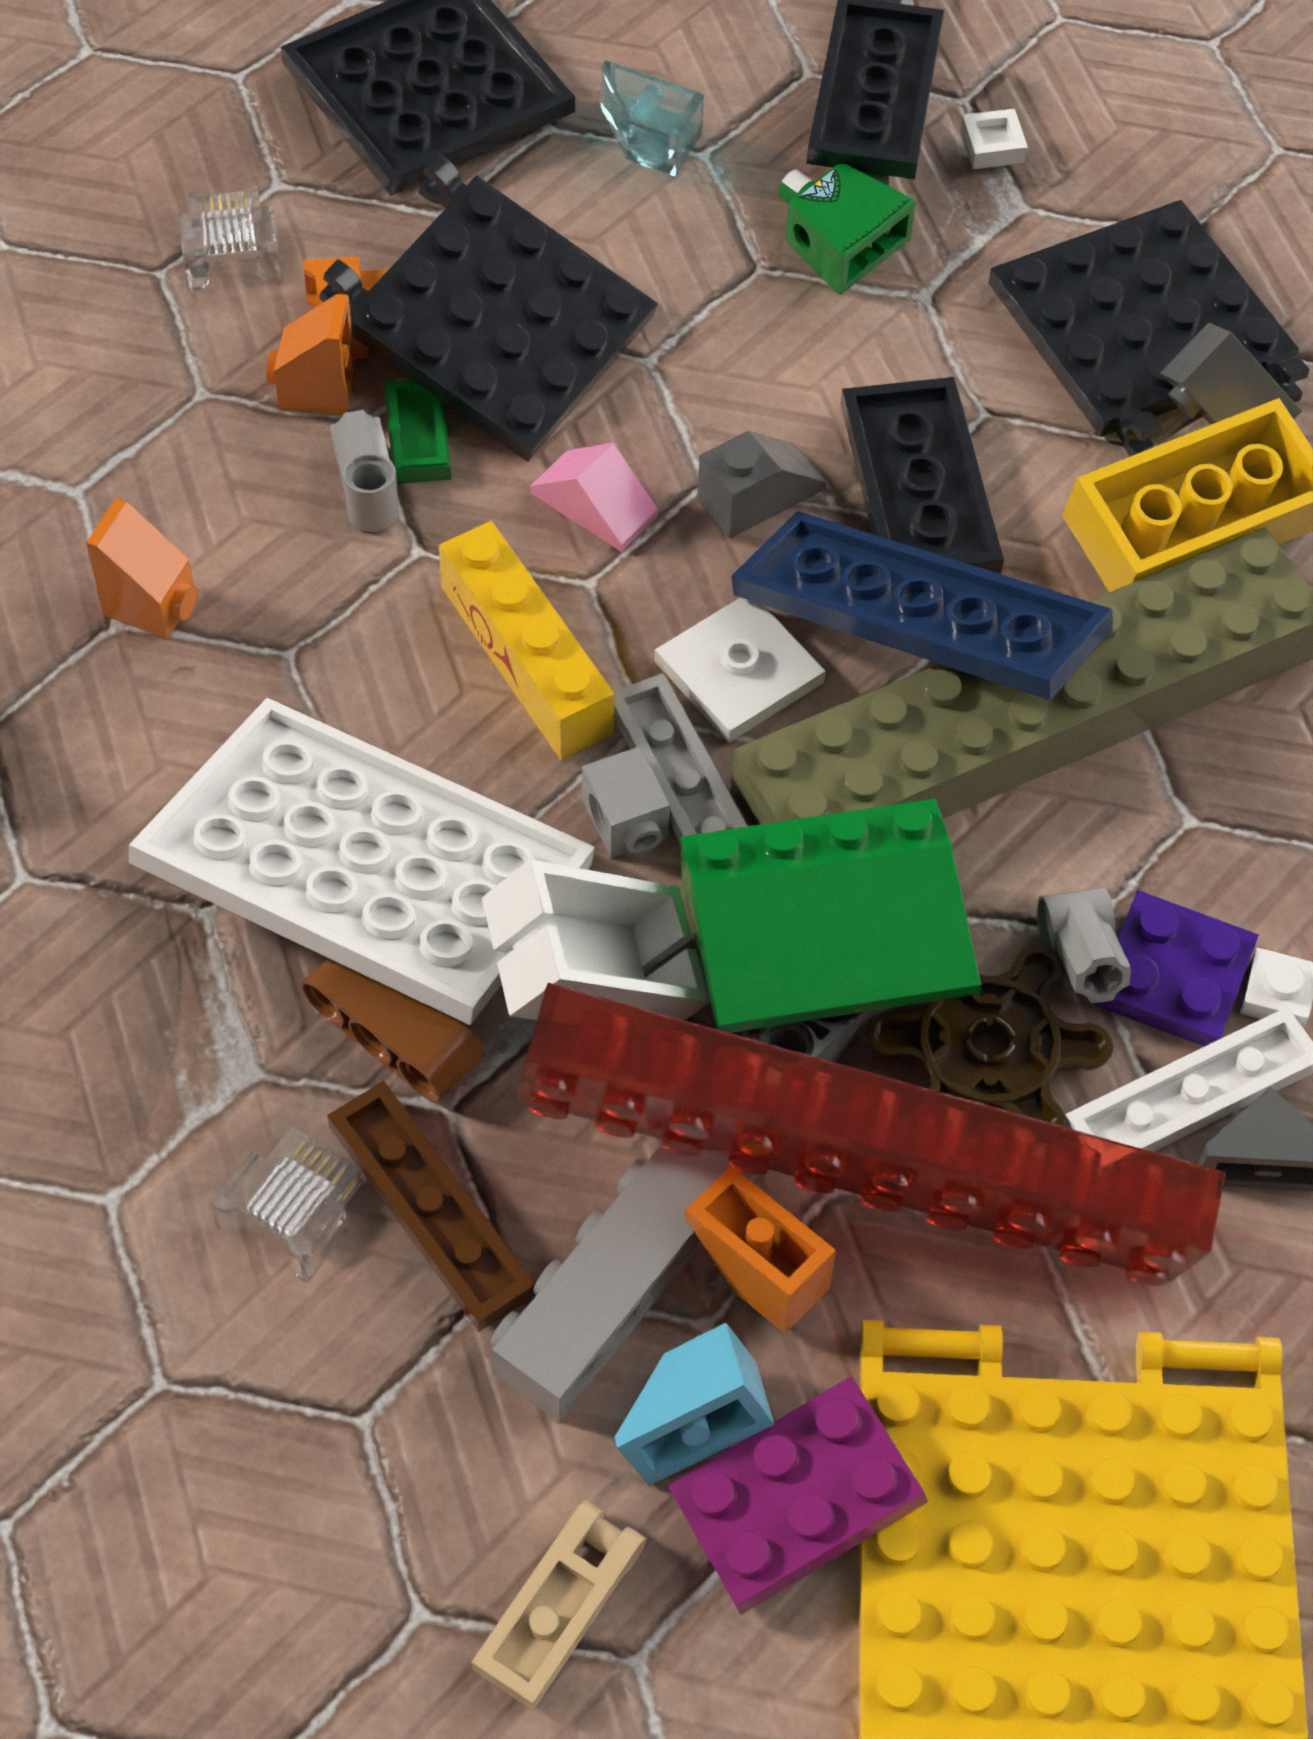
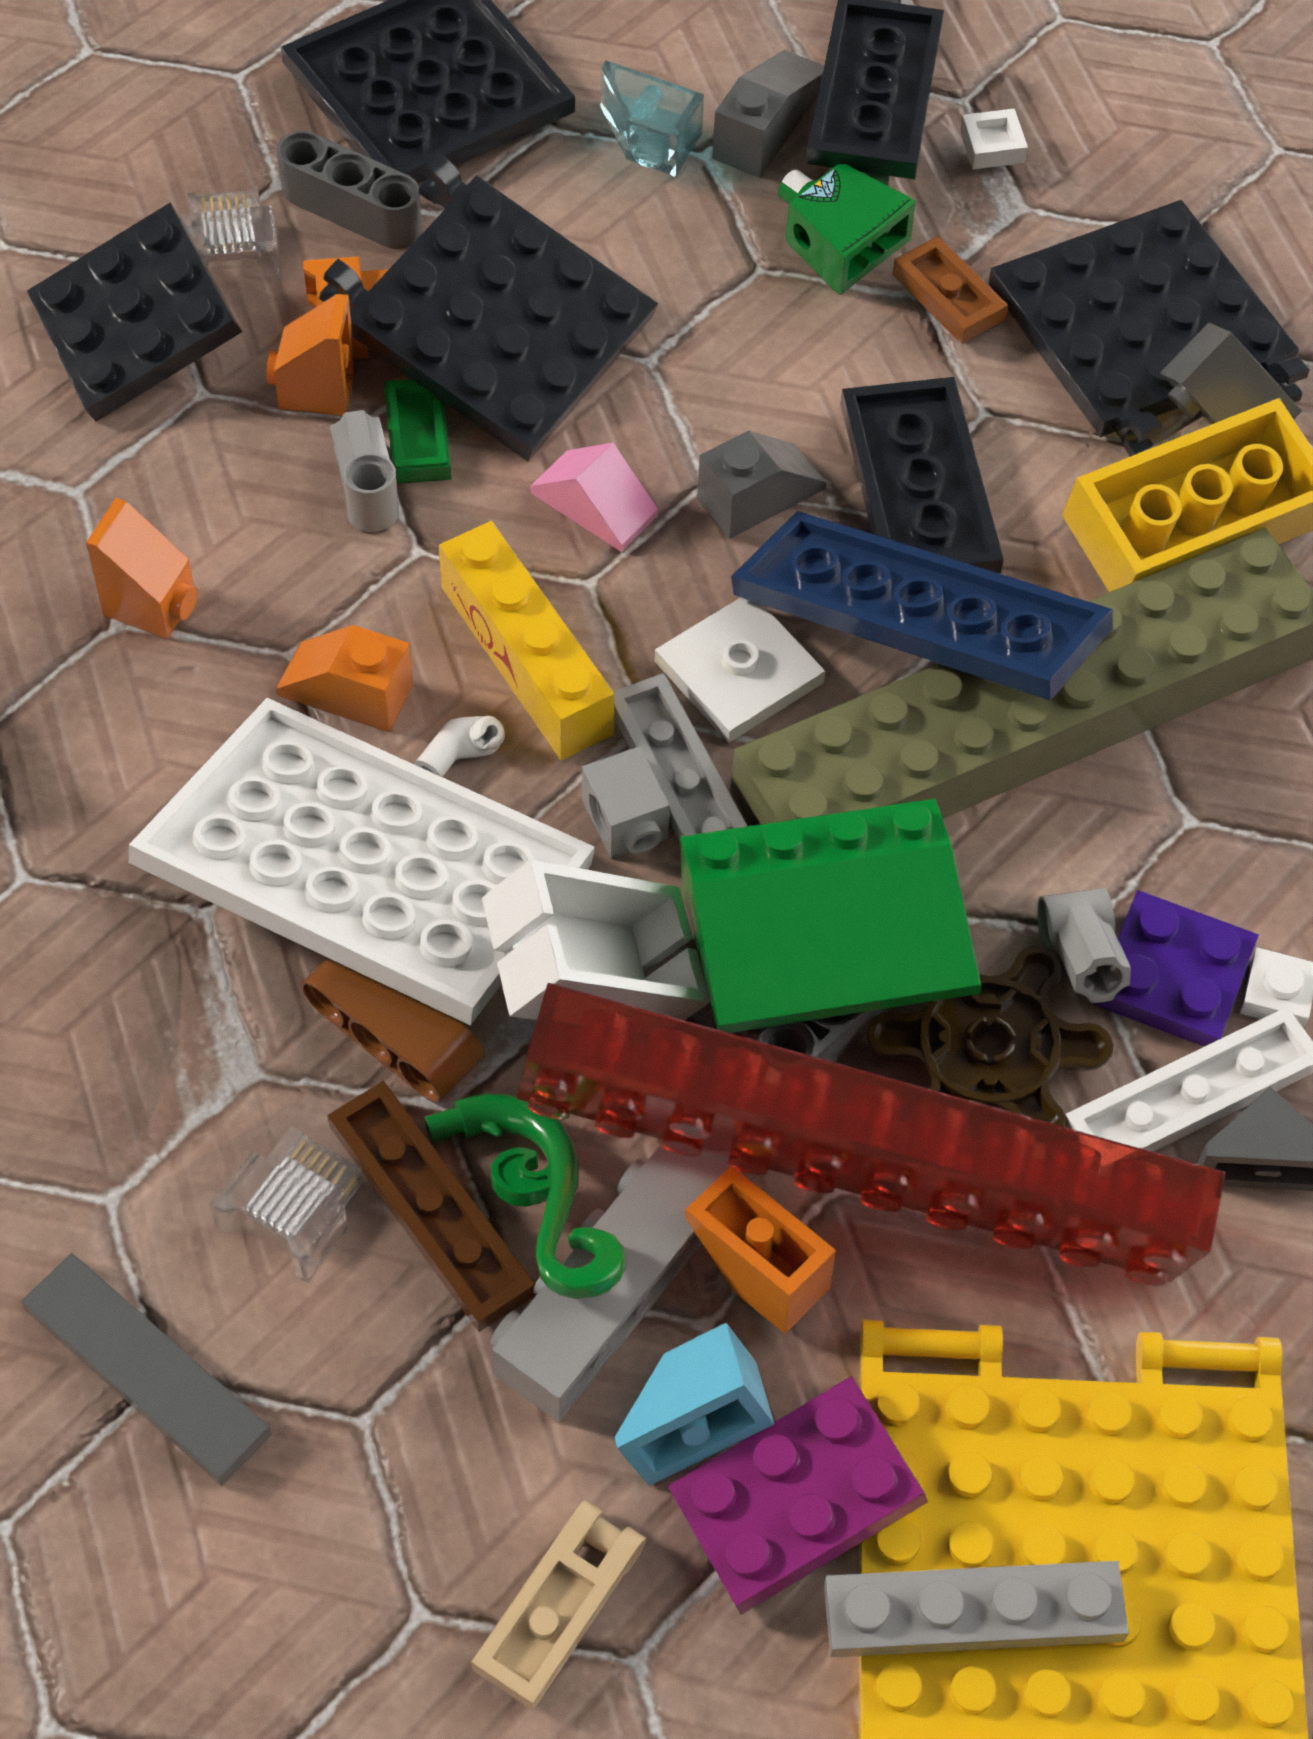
none -> dark grey tile [21,1253,272,1486]
none -> black plate [27,202,242,422]
none -> orange slope [276,625,413,732]
none -> dark grey beam [277,131,422,249]
none -> white arm [415,716,505,777]
none -> green plant [424,1094,626,1299]
none -> dark grey slope [712,50,824,178]
none -> light grey plate [824,1561,1129,1657]
none -> dark orange plate [892,236,1008,344]

